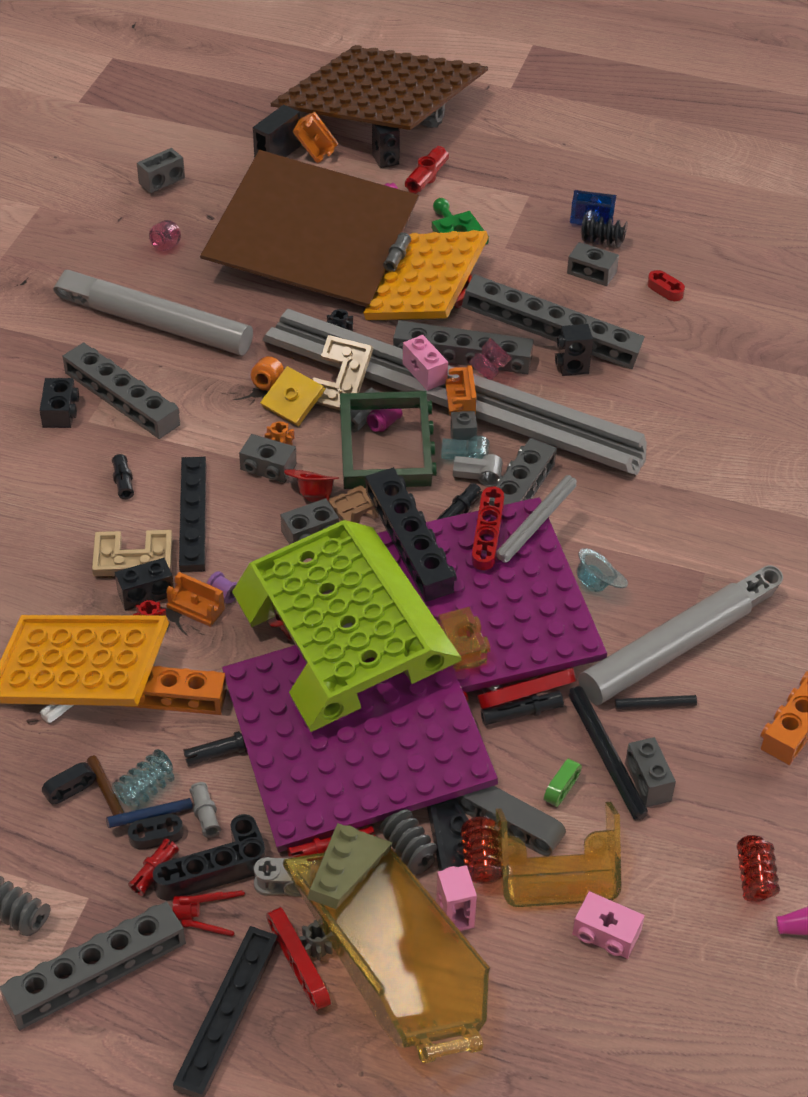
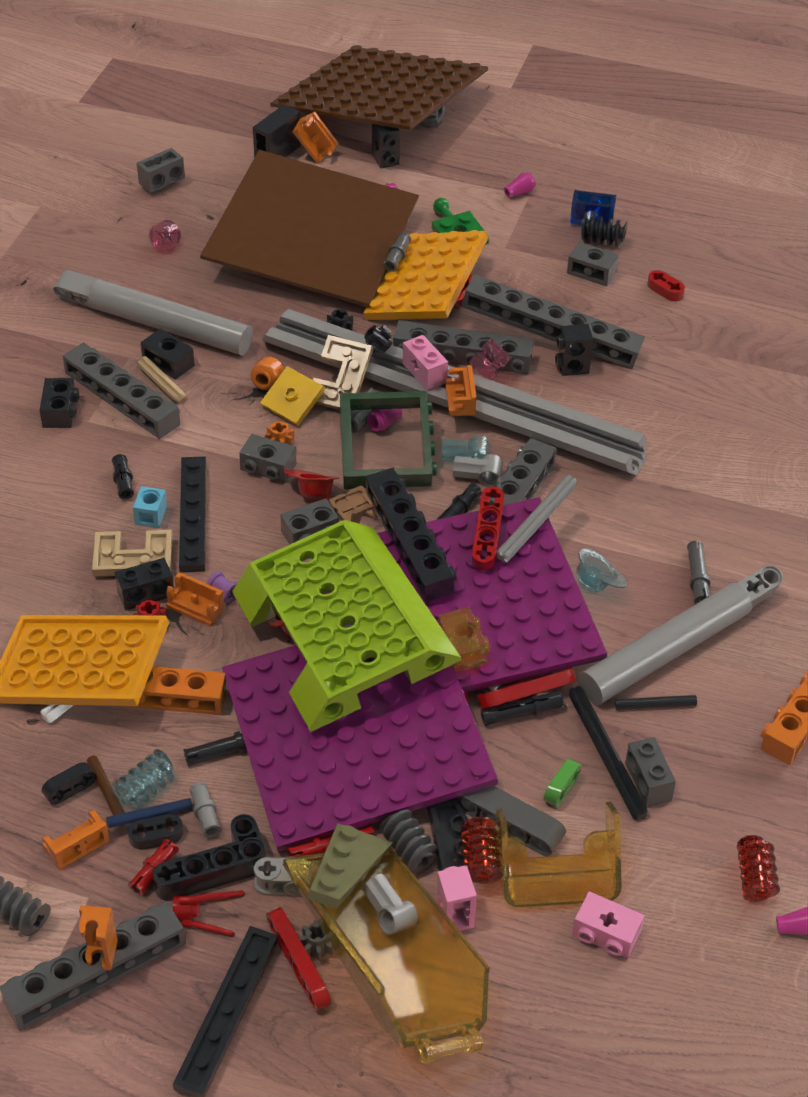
red piece [405,146,449,194] -> none
dark grey brick [450,411,477,449] -> none
none -> orange hinge [42,809,110,870]
none -> orange hinge [79,905,118,970]
none -> medium azure brick [133,486,167,528]
none -> tan axle [138,356,185,403]
none -> black brick [140,329,195,380]
none -> light grey piece [362,874,418,935]
none -> black gear [364,324,393,354]
none -> dark pink cone [504,172,536,198]
none -> dark grey pin [687,540,711,604]

